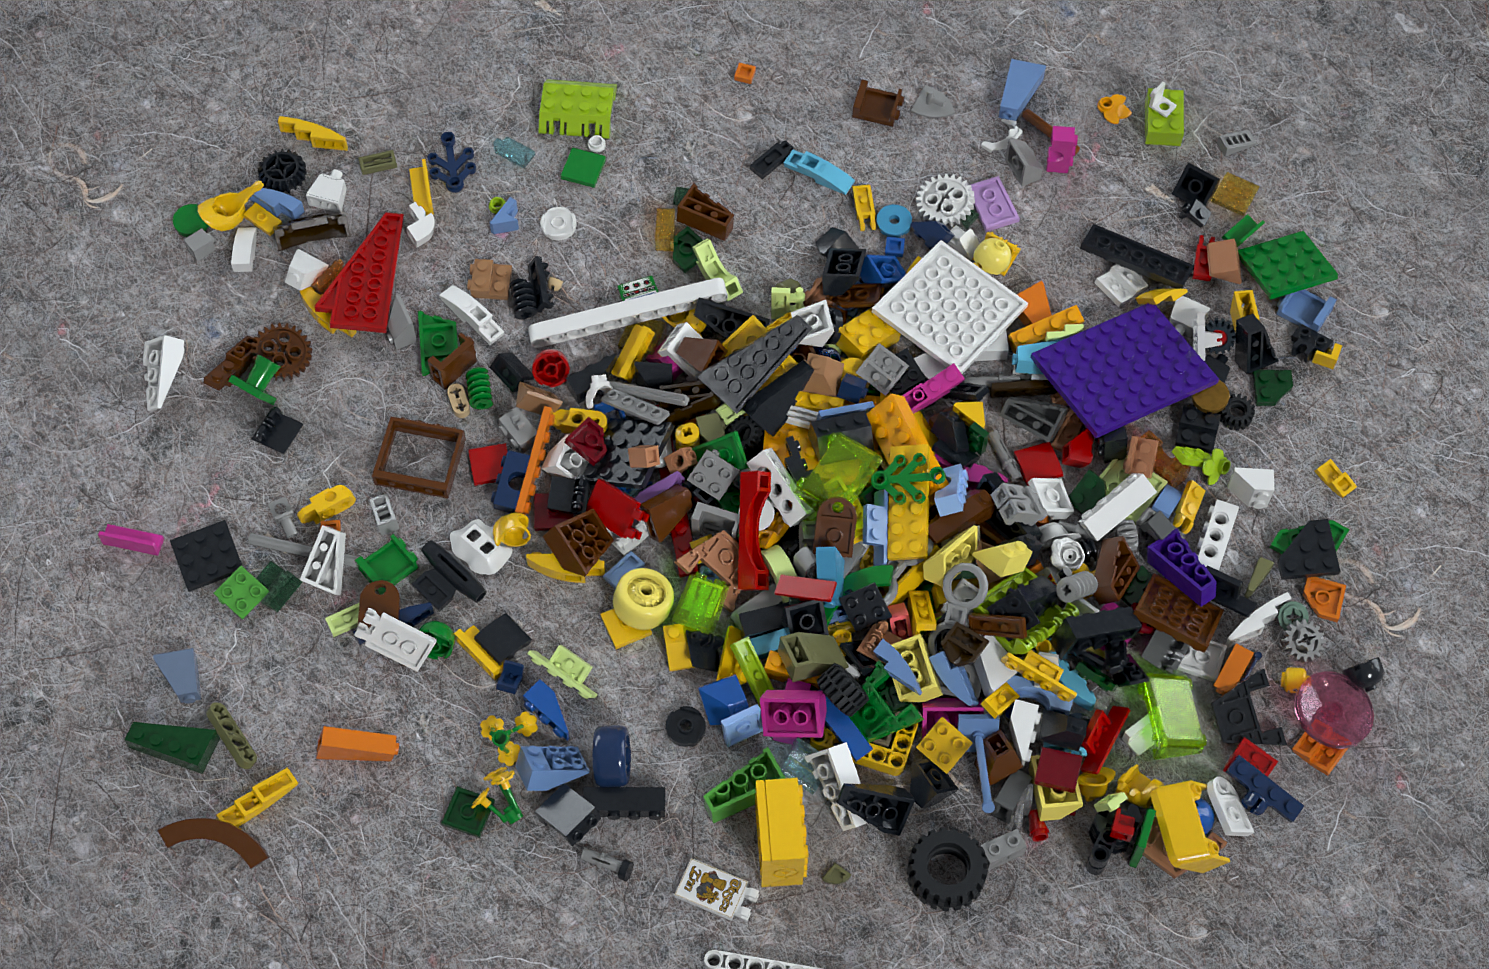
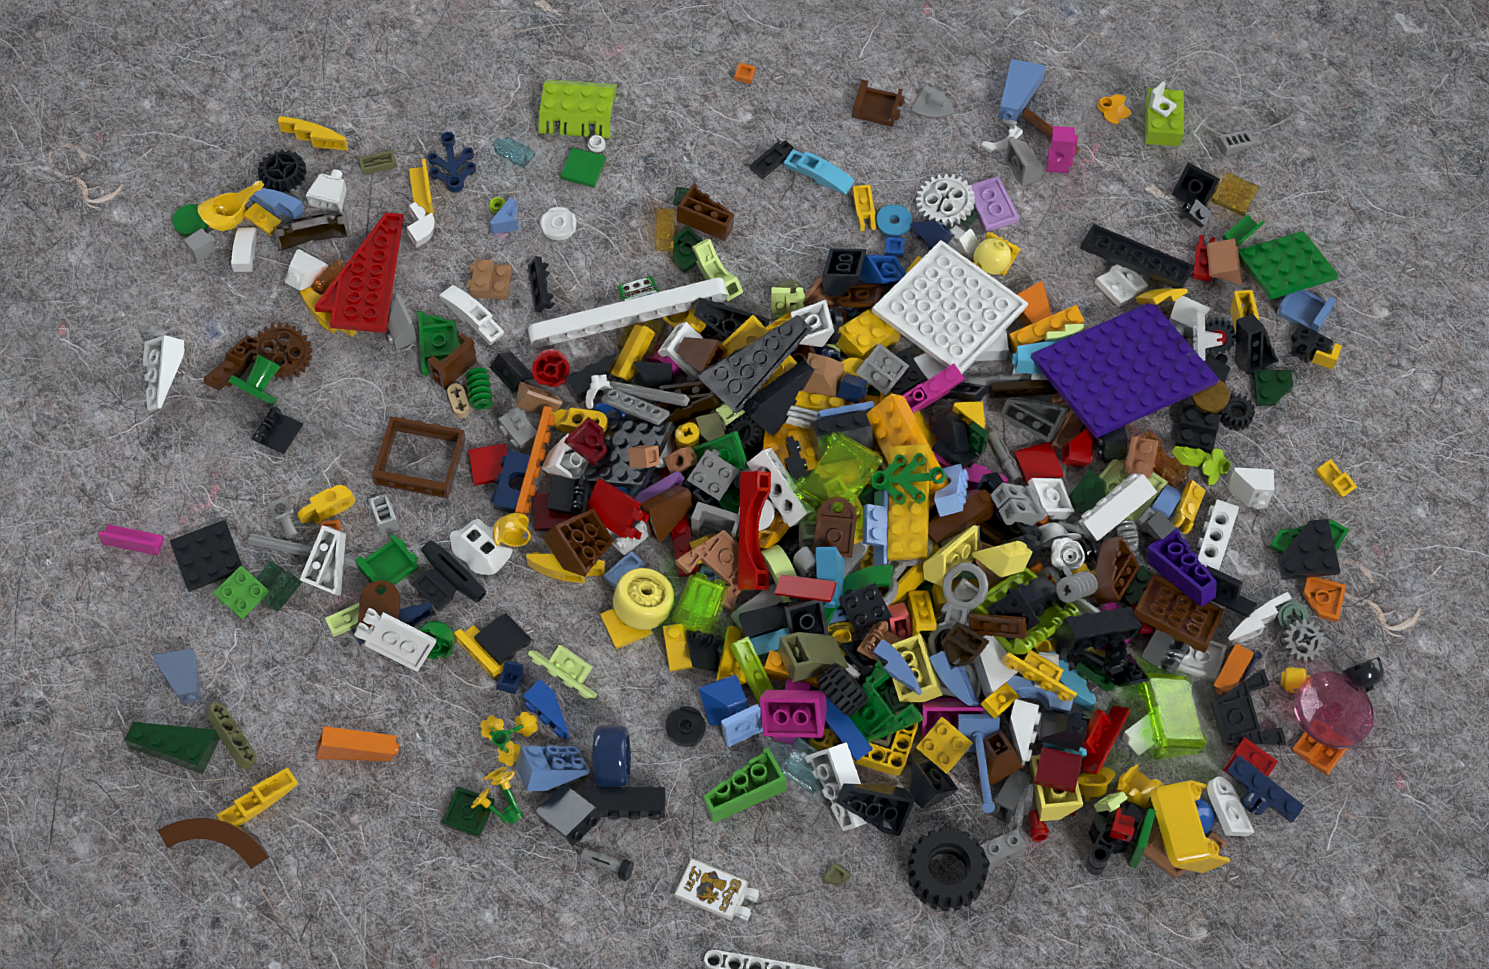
black piece [510,278,537,320] -> none
tan hinge [548,277,563,291] -> none
yellow piece [755,778,808,887] -> none
black slope [816,227,859,258] -> none
olive slope [1244,557,1274,599] -> none

